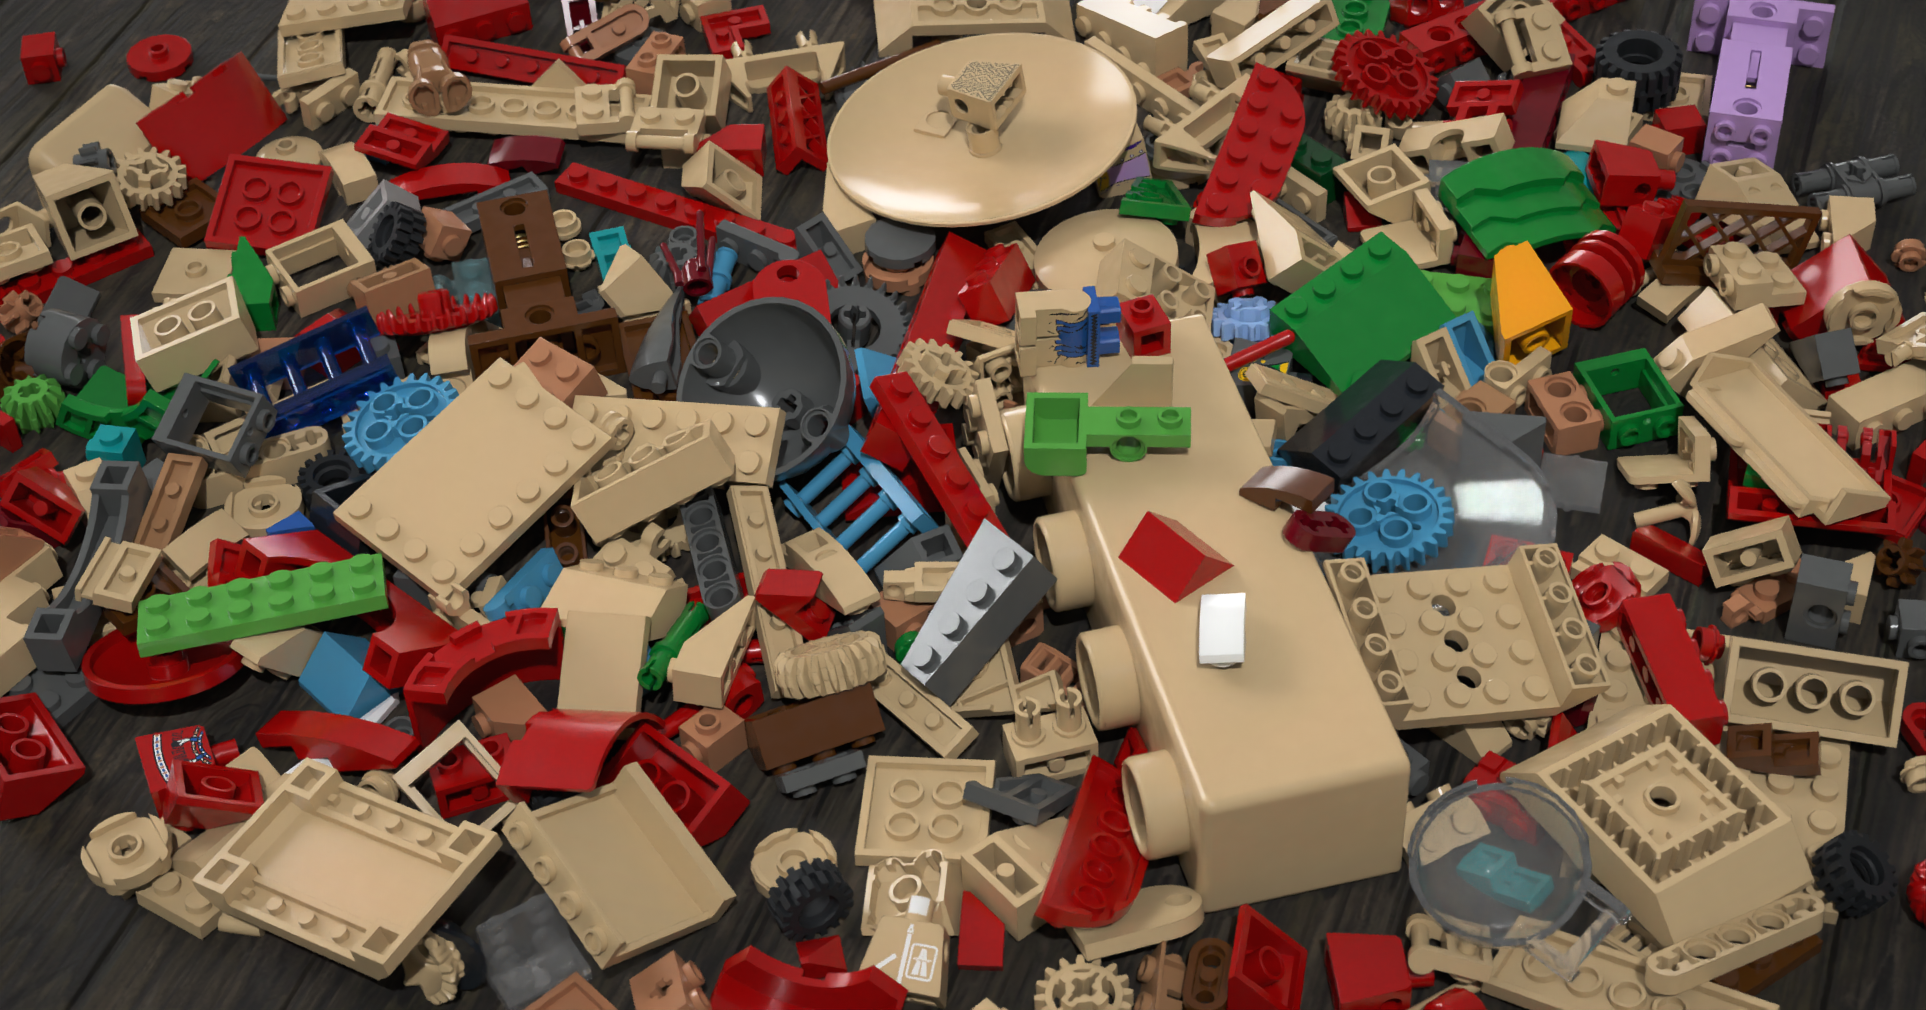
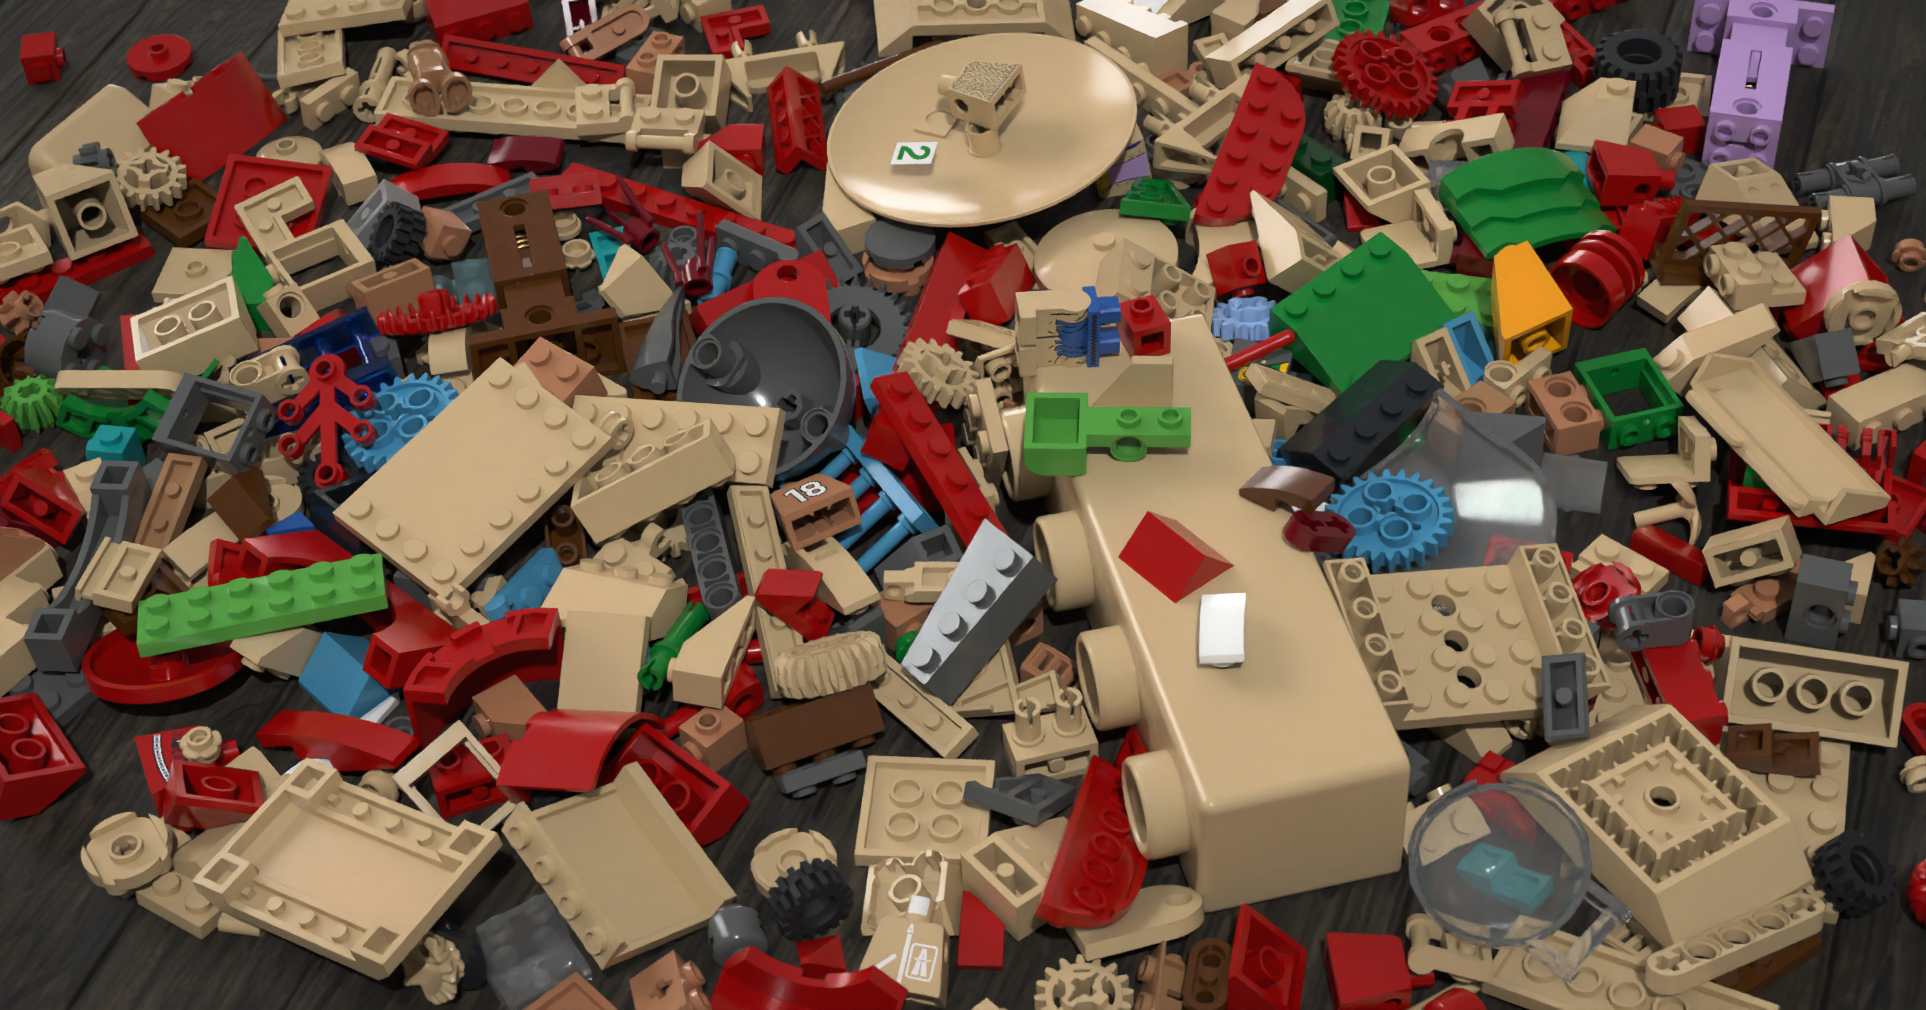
none -> tan beam [54,370,183,400]
none -> tan plate [180,726,222,764]
none -> reddish brown slope [206,467,274,543]
none -> tan piece [229,345,310,404]
none -> tan plate [234,176,316,265]
none -> tan brick [256,282,320,338]
none -> red plant [277,354,378,488]
none -> red bracket [529,171,603,212]
none -> dark red plant [586,175,660,253]
none -> dark grey head [705,904,769,968]
none -> nougat torso [771,473,863,552]
none -> white sticker [890,142,938,164]
none -> dark grey slope [1541,652,1590,747]
none -> dark grey piece [1607,590,1694,652]

